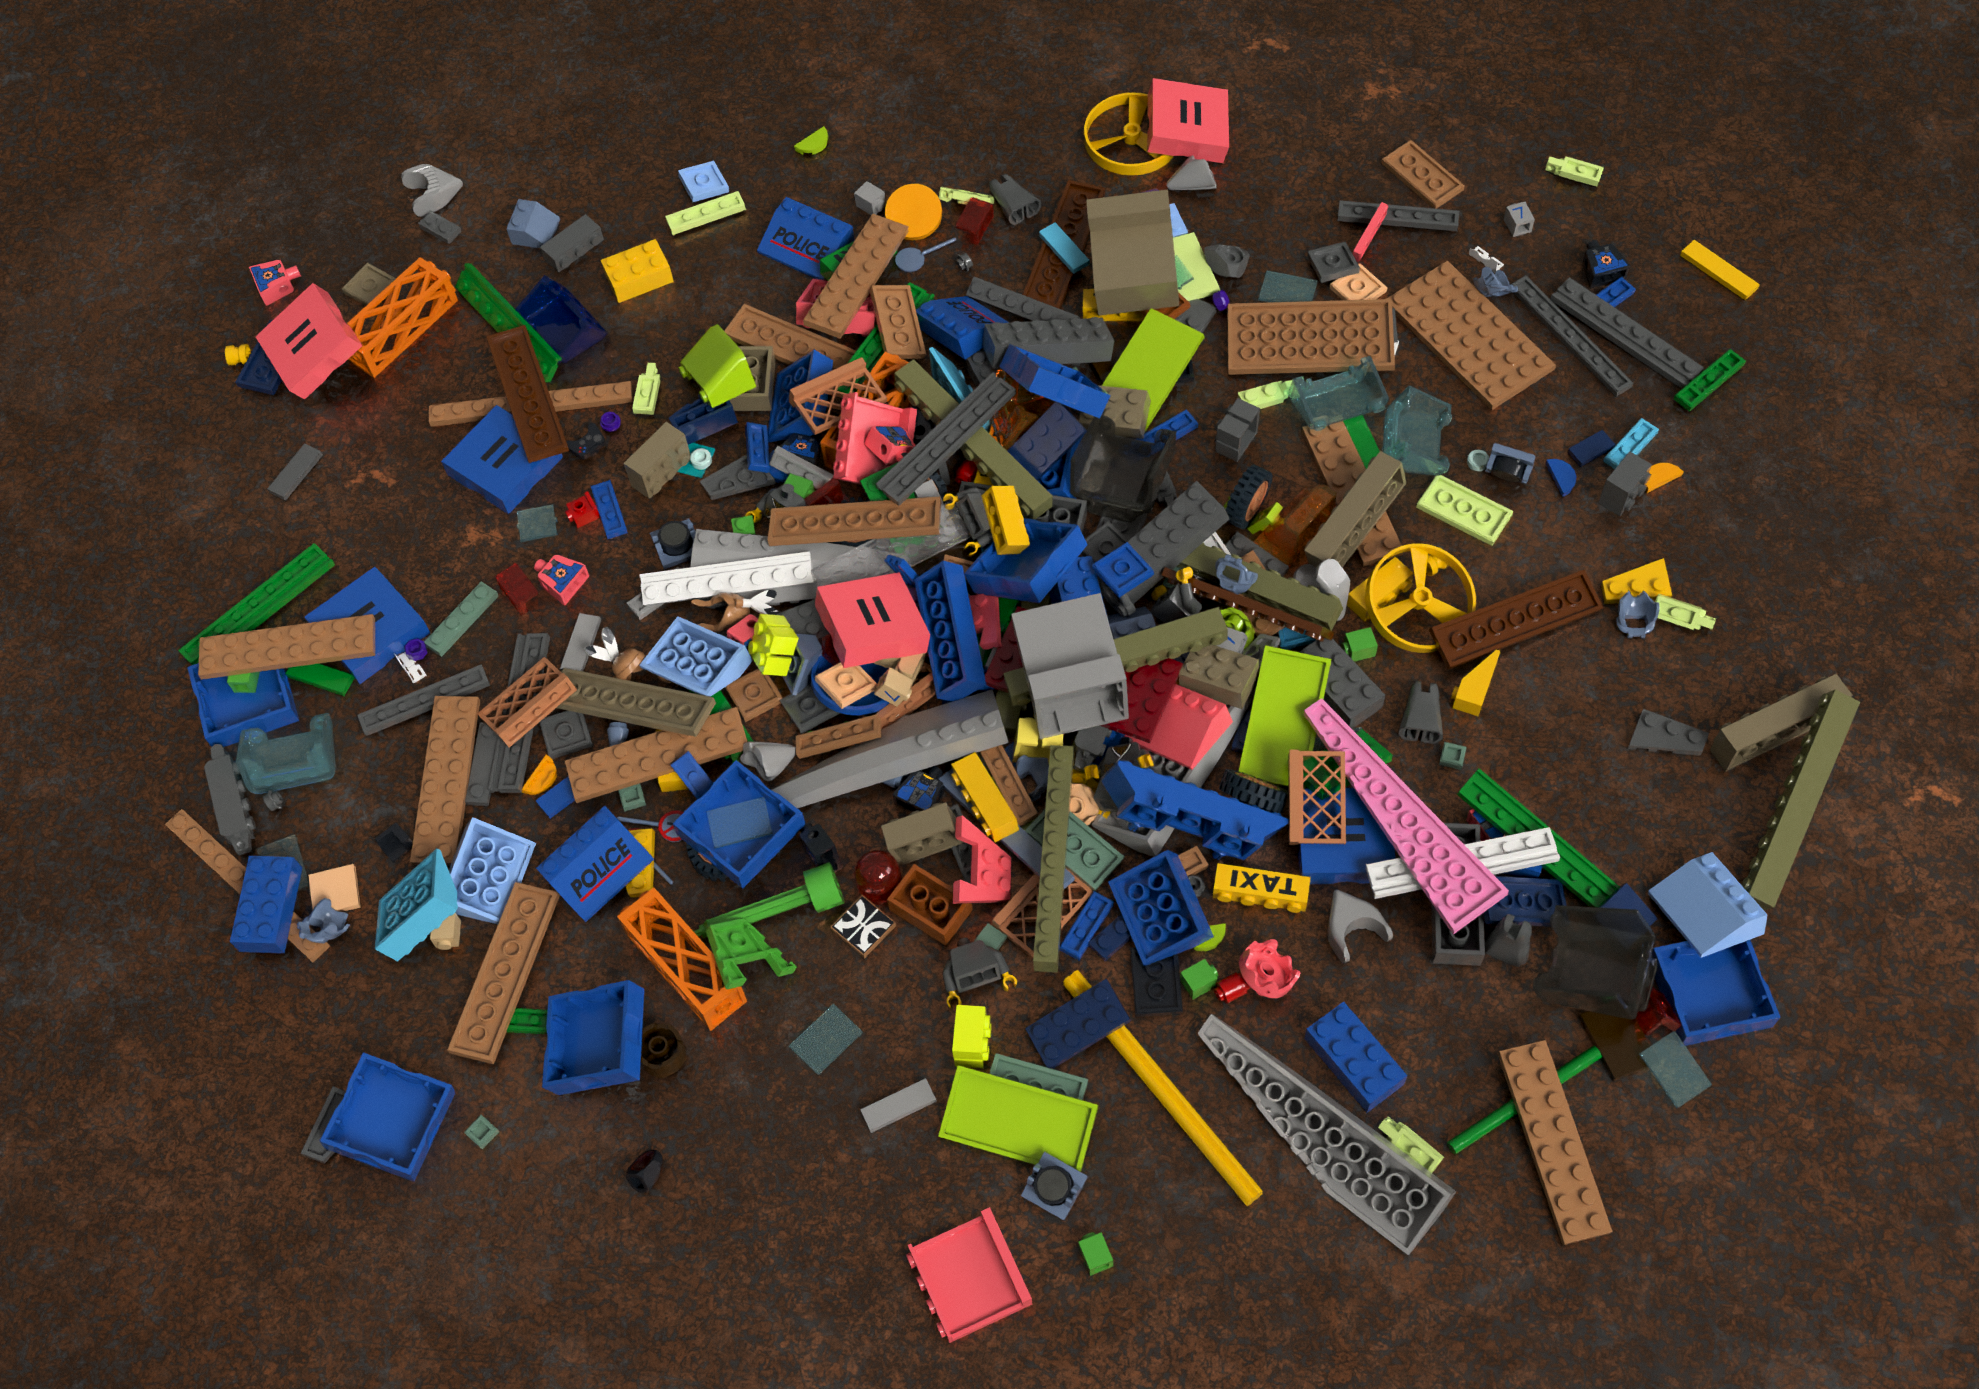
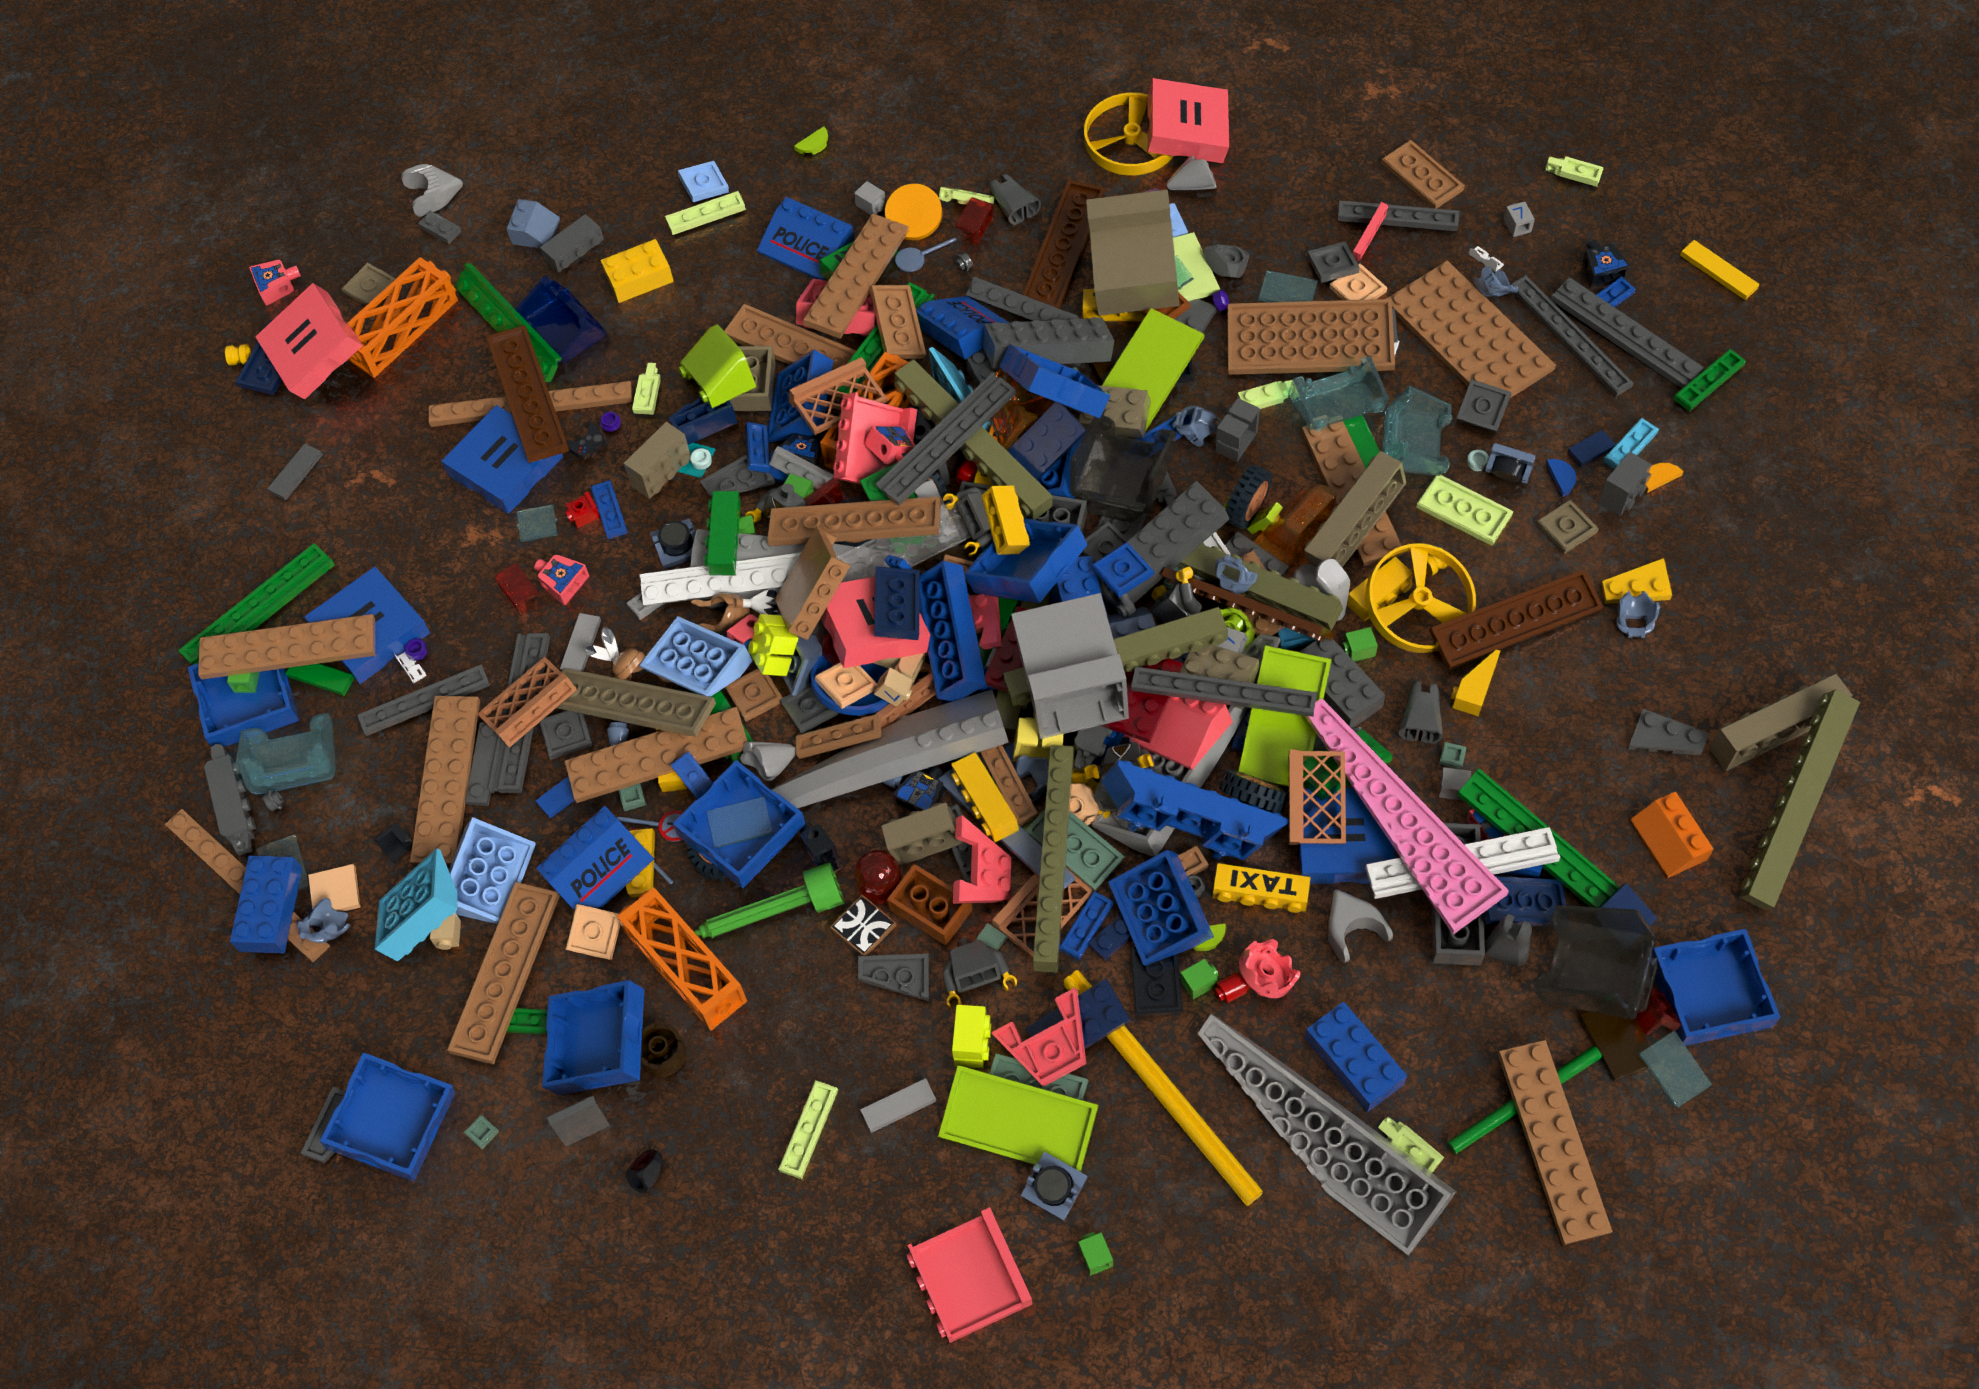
sand green plate [424,581,499,657] -> none
light orange tile [522,754,557,795] -> none
bright green wing [706,918,797,990] -> none
clear light blue piece [789,1004,863,1075] -> none
medium azure tile [1039,222,1090,274] -> none
light blue slope [1648,852,1767,958] -> none
yellowish green hinge [1655,594,1716,630] -> none
none -> dark grey tile [547,1096,610,1147]
none -> light nougat tile [566,904,621,960]
none -> green brick [704,491,741,576]
none -> medium nougat panel [775,526,851,640]
none -> yellowish green tile [778,1080,838,1179]
none -> dark grey wing [858,954,929,1001]
none -> dark blue plate [874,566,920,640]
none -> coral wing [991,988,1086,1086]
none -> dark grey plate [1131,667,1317,717]
none -> sand blue helmet [1173,406,1220,447]
none -> light grey brick [1439,767,1471,801]
none -> dark grey plate [1457,379,1512,433]
none -> dark tan tile [1536,500,1599,554]
none -> orange slope [1630,791,1714,878]

